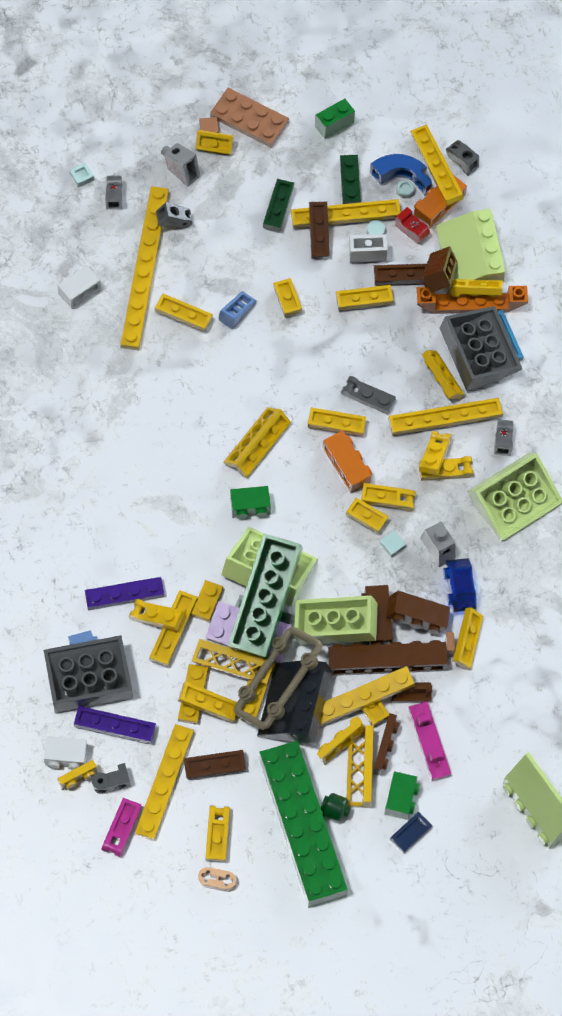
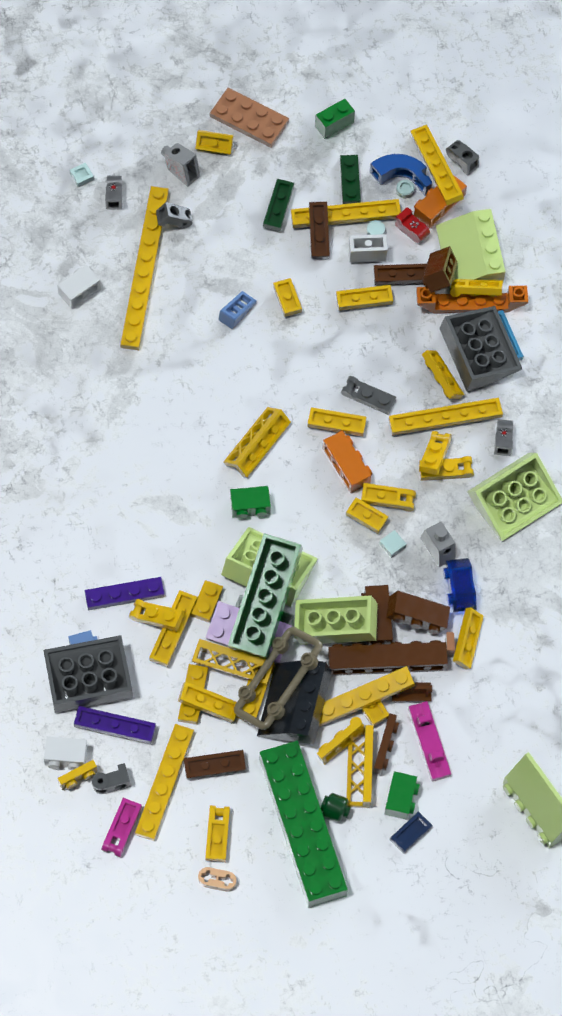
yellow plate [155,293,213,332] -> none
nougat tile [199,117,219,133] -> none

